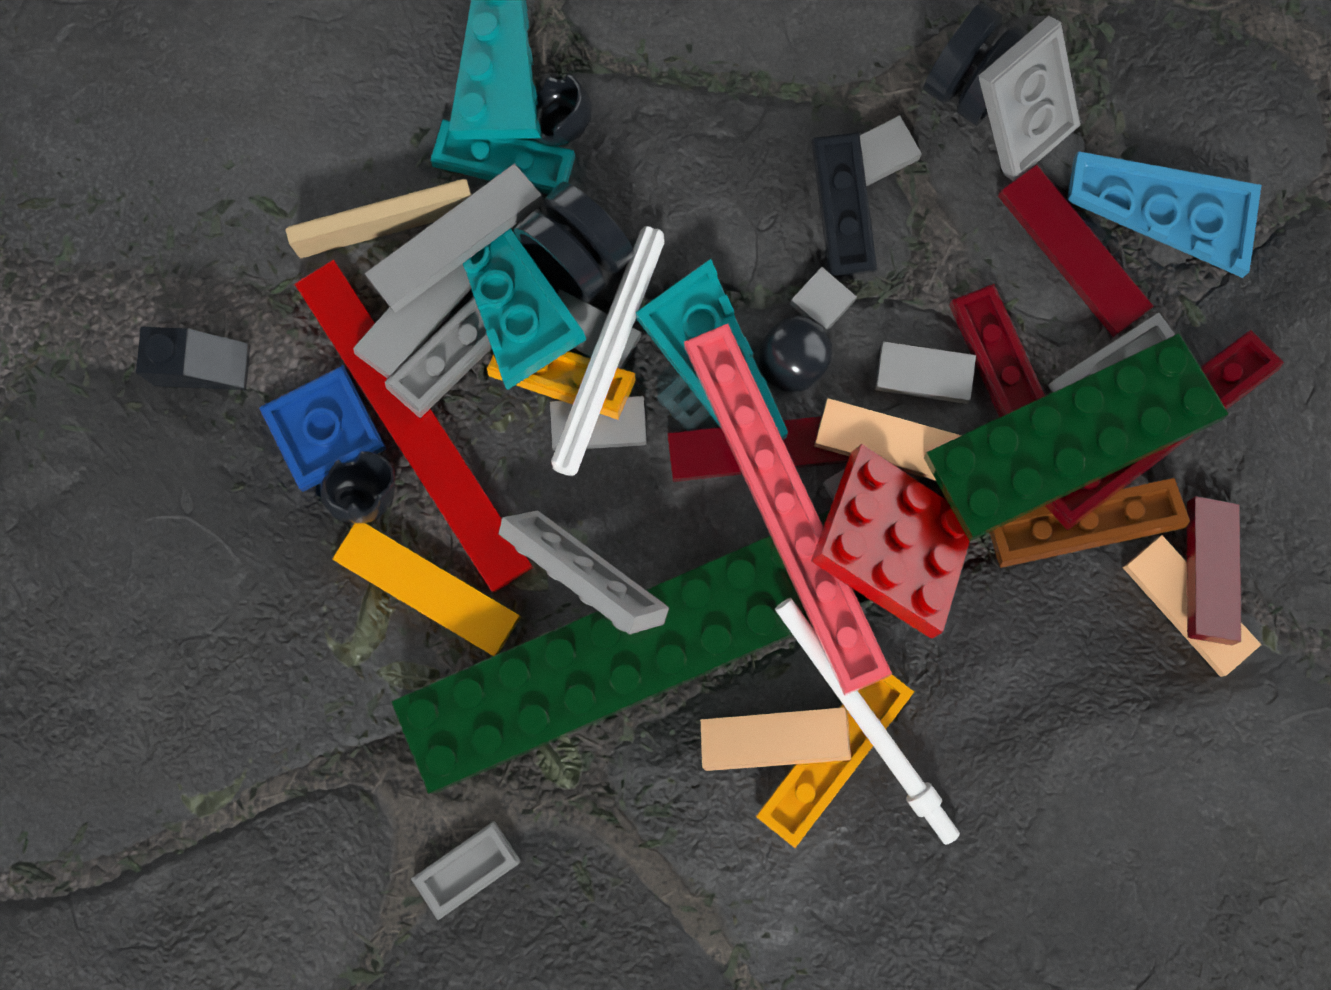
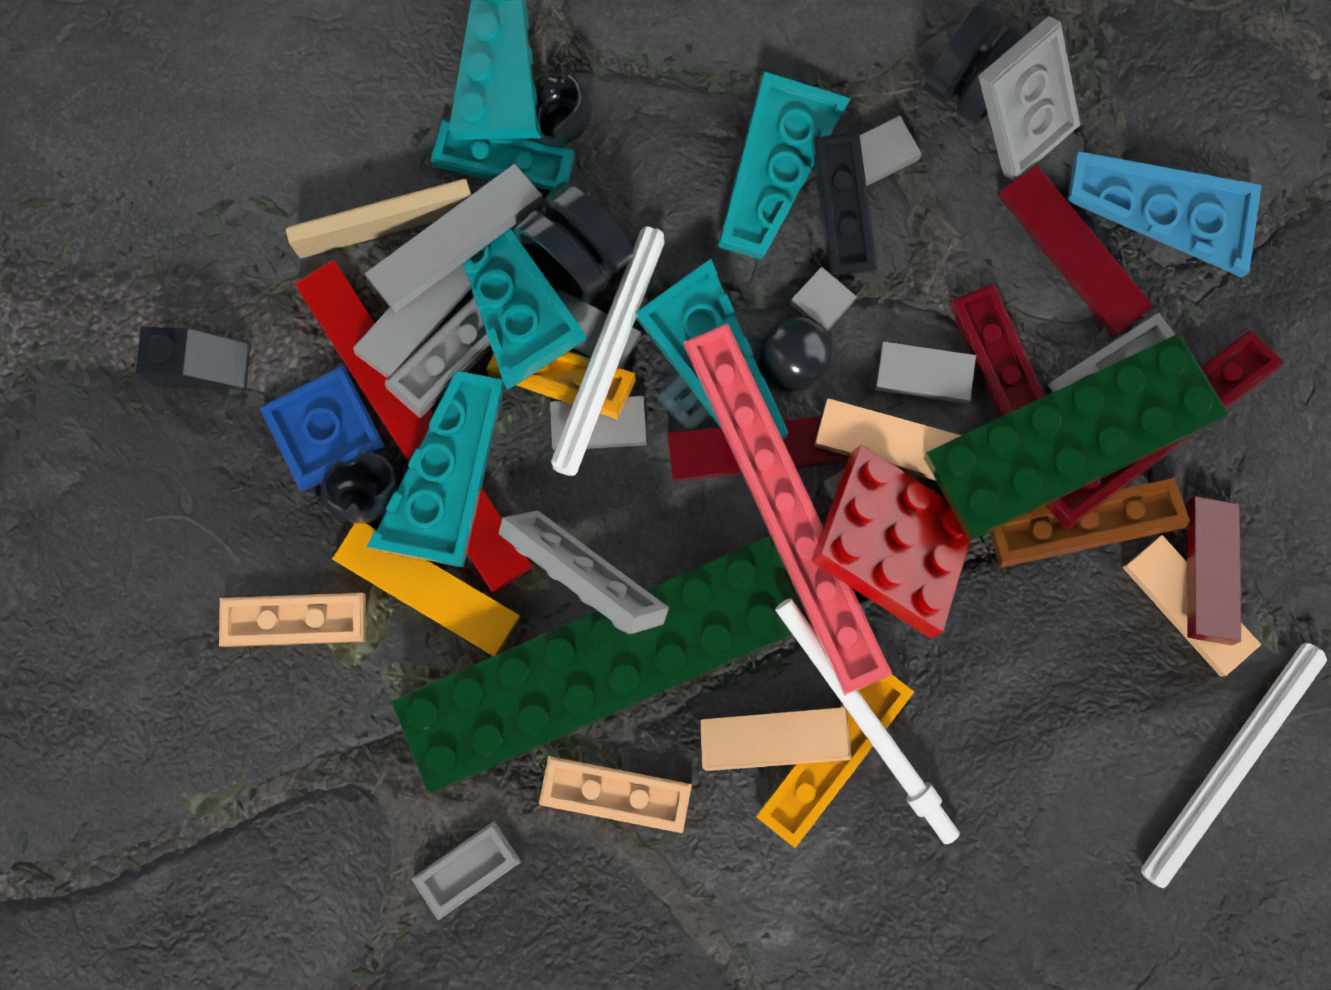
none -> light nougat tile [219,593,366,647]
none -> teal wing [367,371,505,568]
none -> light nougat tile [539,756,692,833]
none -> teal wing [717,72,851,260]
none -> white axle [1141,643,1327,888]

